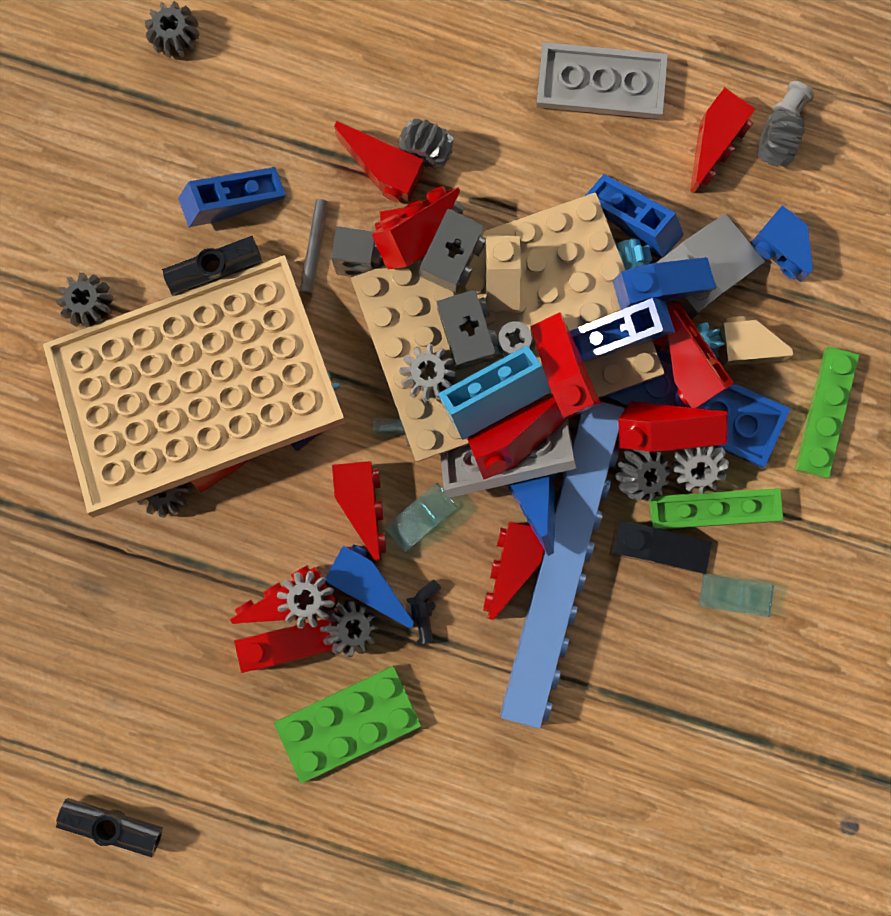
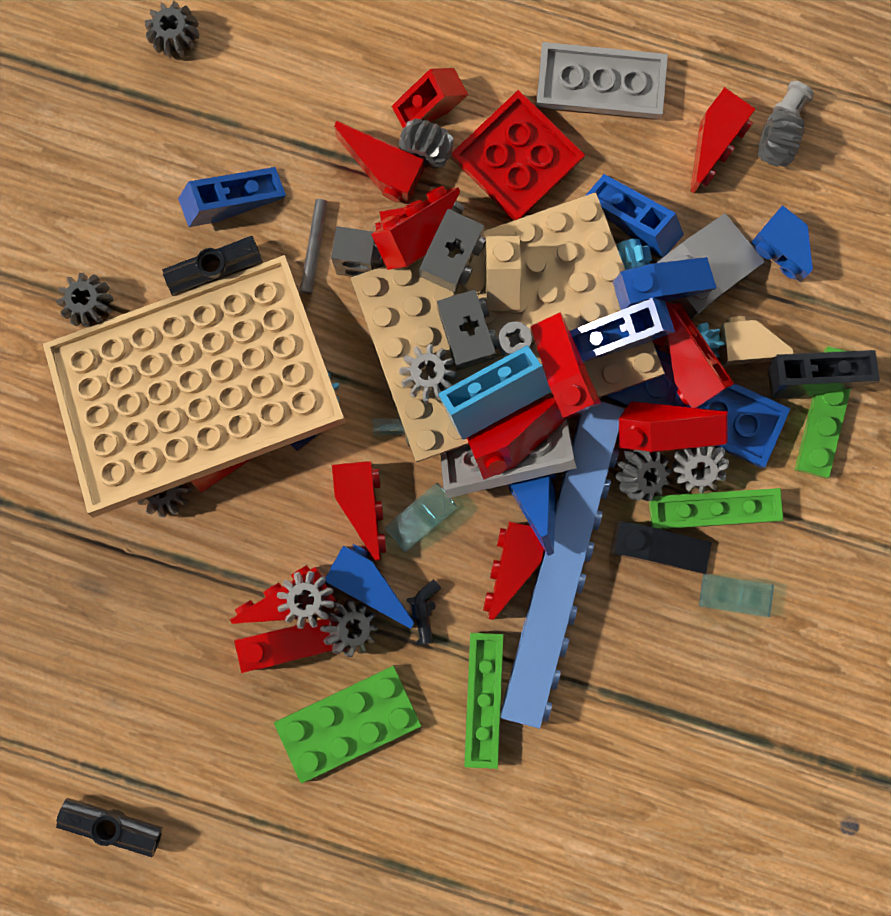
none -> red slope [391,68,468,128]
none -> red plate [451,90,585,221]
none -> bright green plate [464,632,503,769]
none -> black slope [768,350,880,399]

